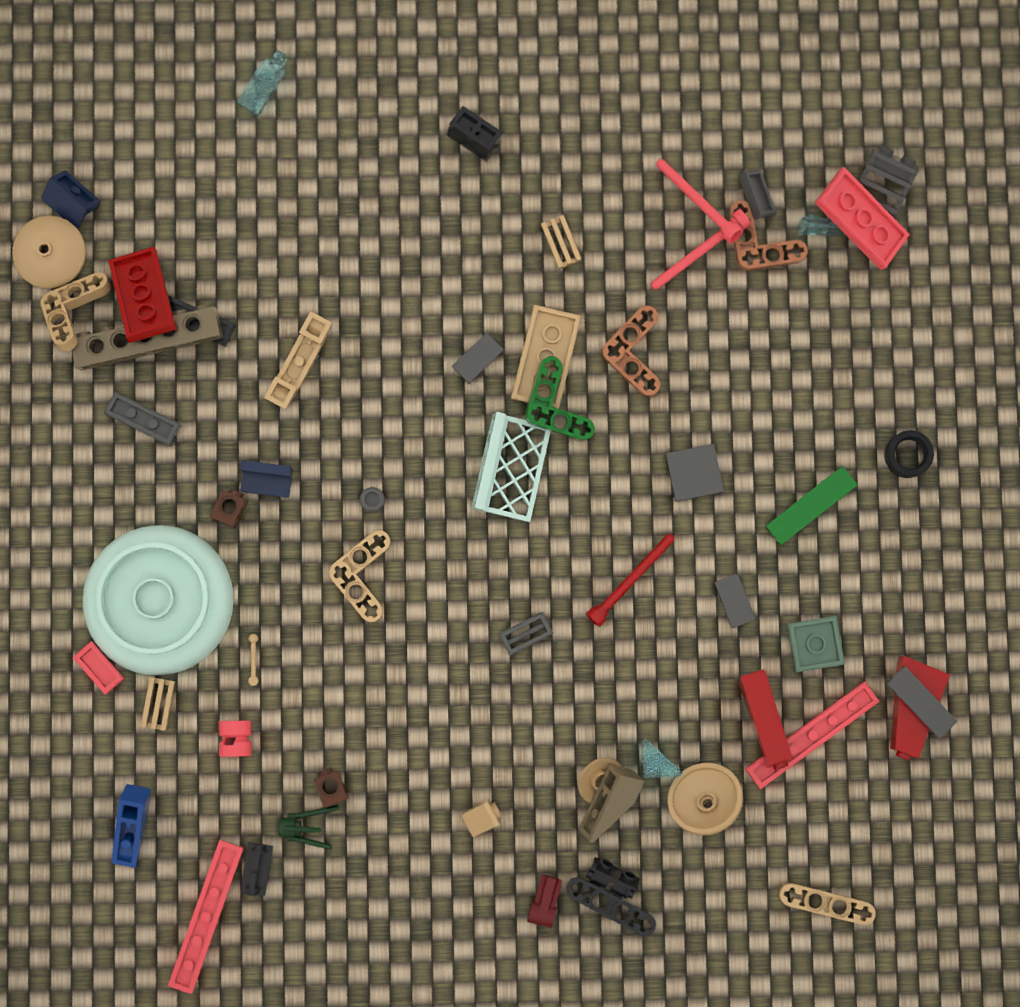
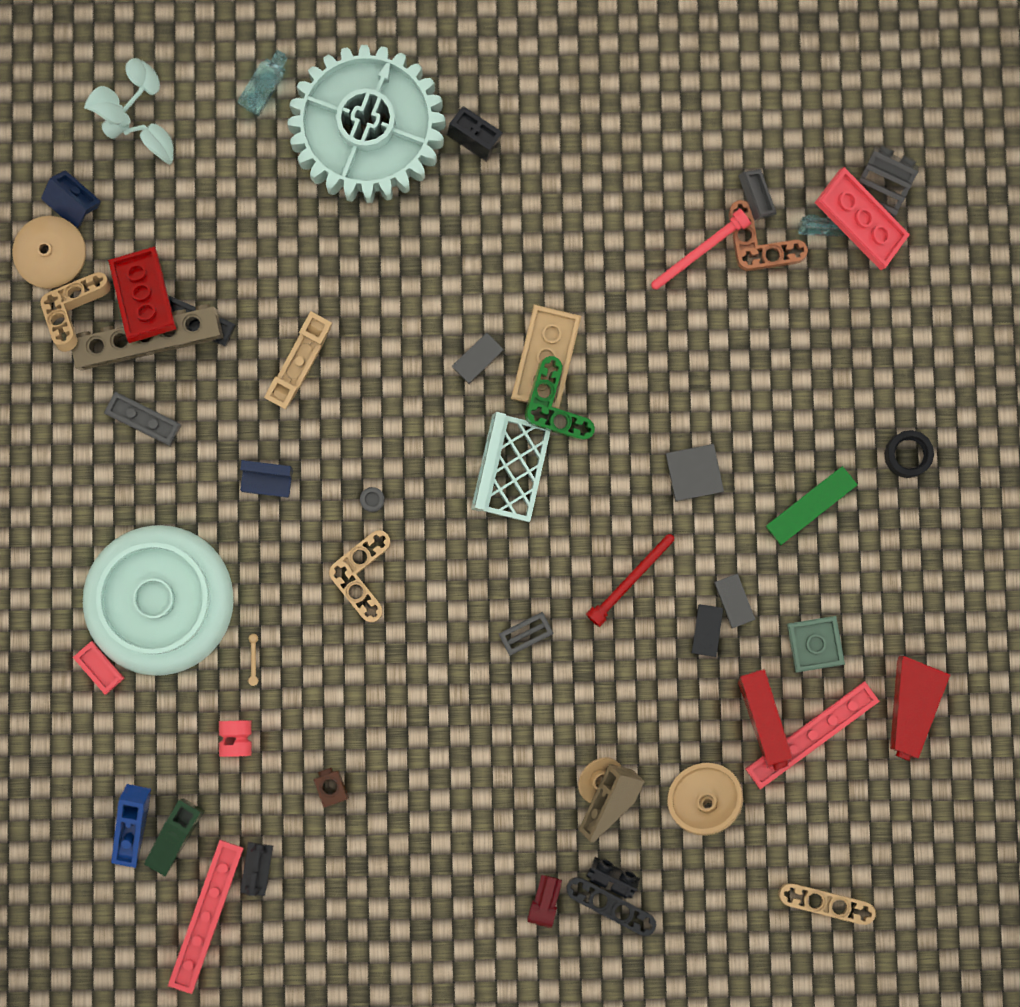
tan tile [141,677,176,731] -> none
reddish brown brick [210,488,248,529] -> none
dark green plant [279,805,339,849] -> none
tan slope [461,800,502,837] -> none
tan tile [541,215,581,270] -> none
nougat beam [602,305,660,397] -> none
clear light blue slope [640,738,683,778] -> none
coral piece [656,159,743,244] -> none
dark grey tile [886,666,958,739] -> none
none -> light aqua plant [84,58,173,165]
none -> dark green slope [144,798,205,877]
none -> light aqua gear [287,45,446,203]
none -> black tile [691,604,723,657]

